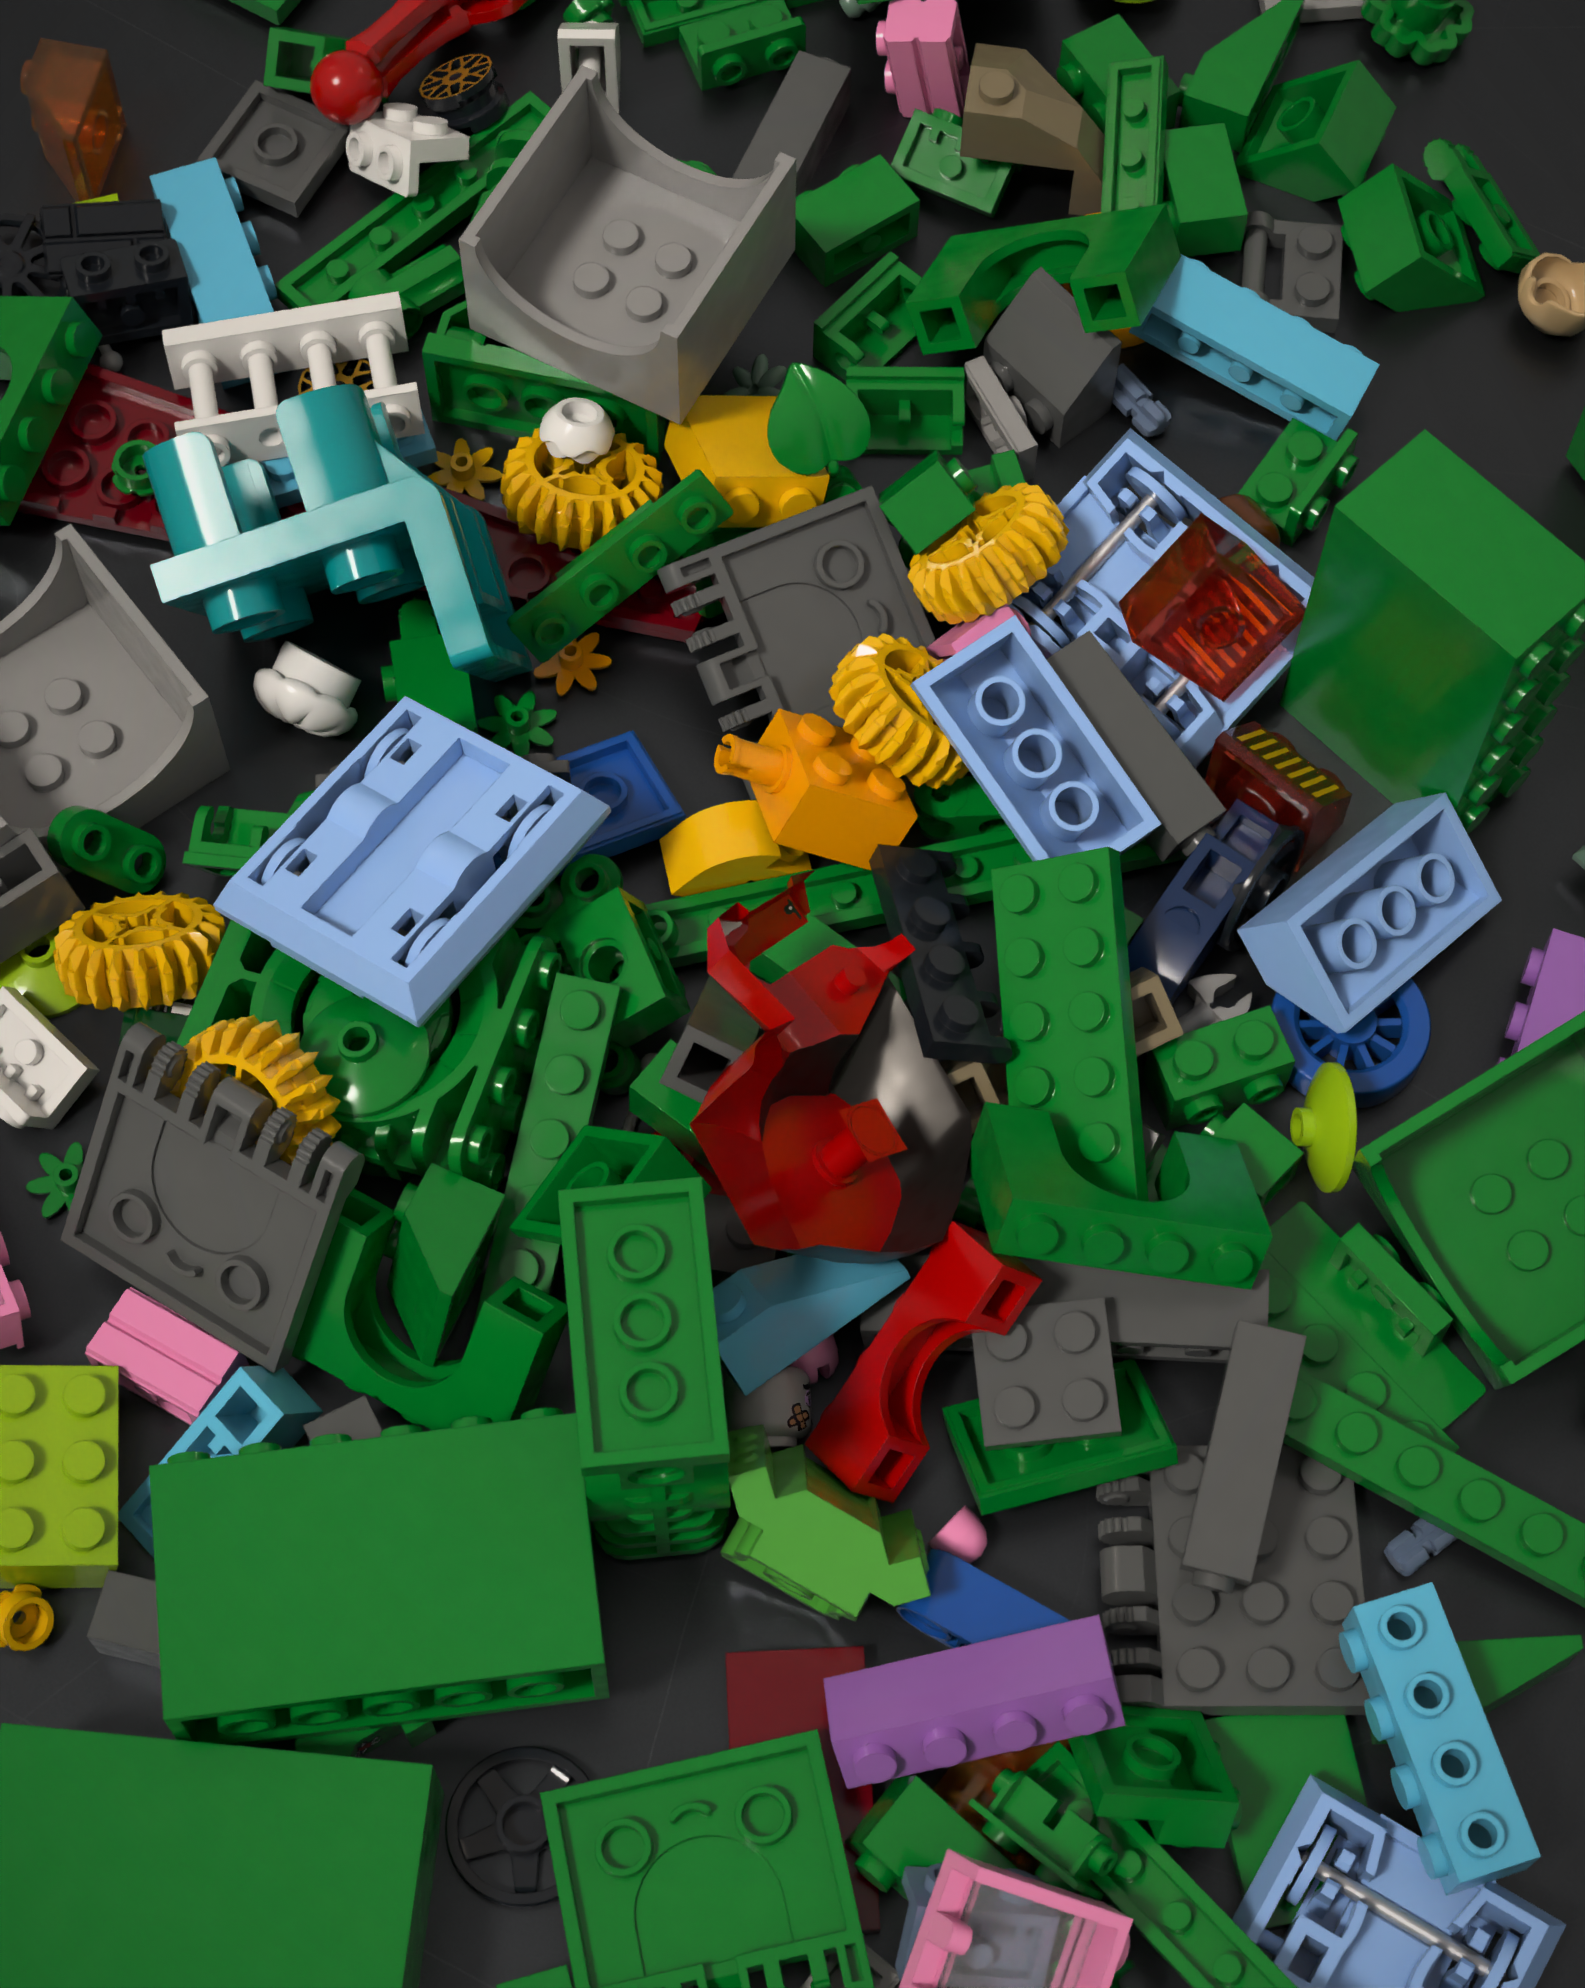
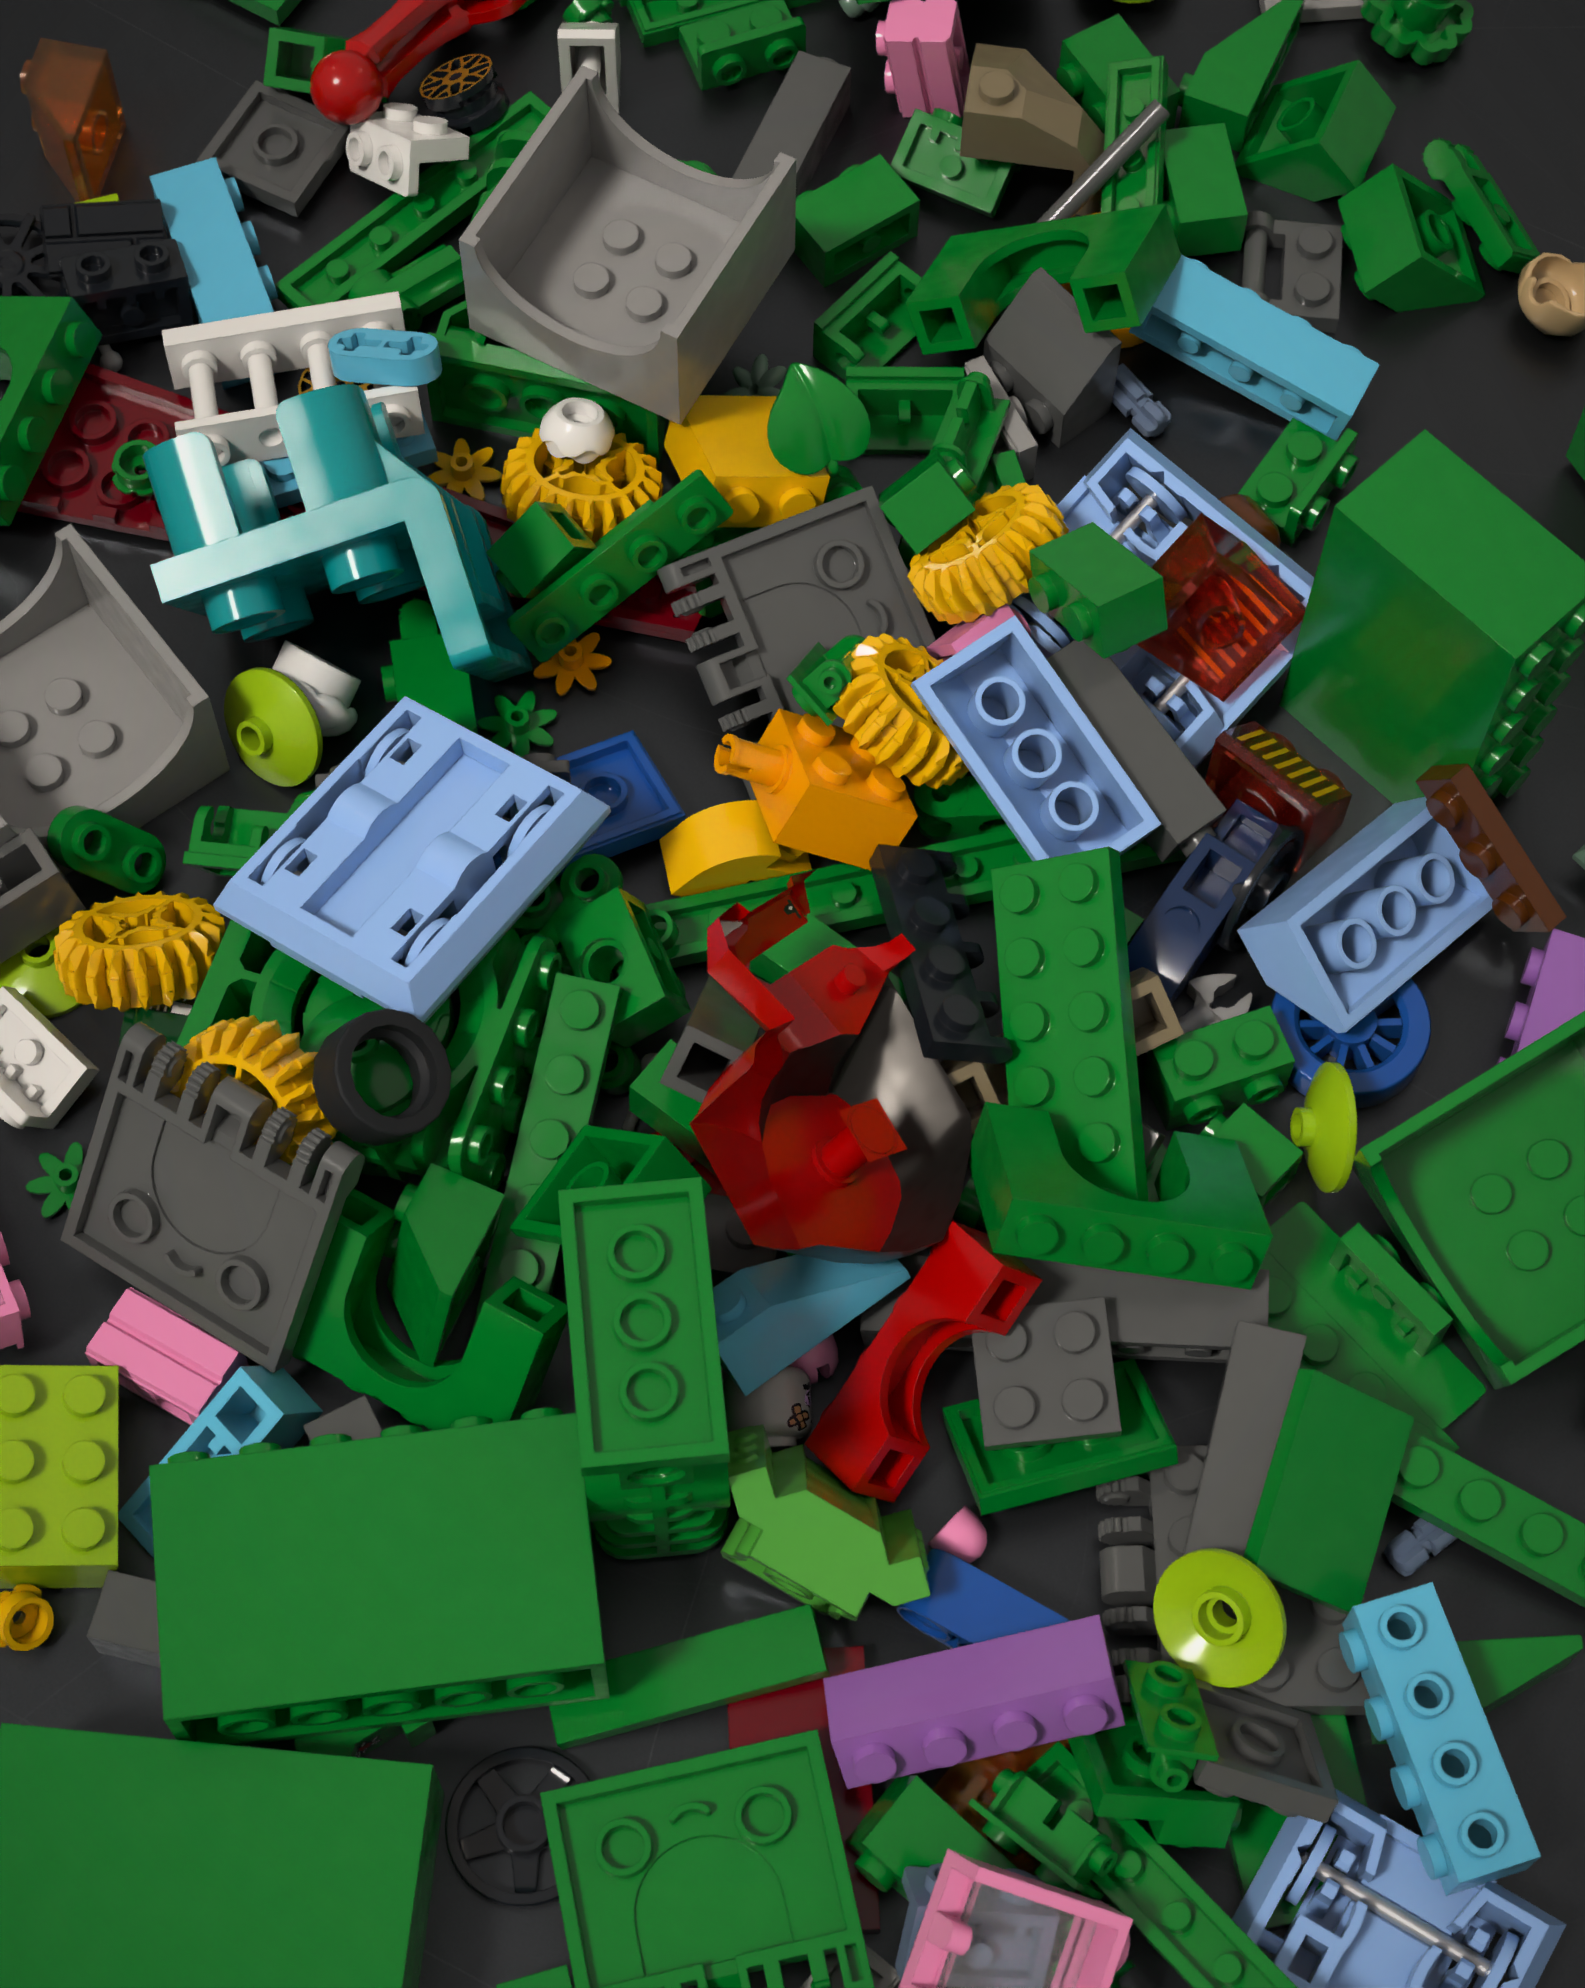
none -> lime dish [224,667,323,787]
none -> black tyre [312,1008,452,1146]
none -> medium azure beam [328,328,442,387]
none -> green brick [486,501,597,599]
none -> green tile [549,1604,830,1750]
none -> green hinge [786,635,865,726]
none -> green hinge [929,371,1011,491]
none -> green brick [1028,522,1168,659]
none -> dark grey bar [1036,99,1171,223]
none -> green hinge [1123,1659,1219,1793]
none -> lime dish [1153,1548,1287,1688]
none -> dark grey plate [1193,1679,1339,1823]
none -> green tile [1243,1368,1415,1615]
none -> reddish brown plate [1415,764,1567,932]

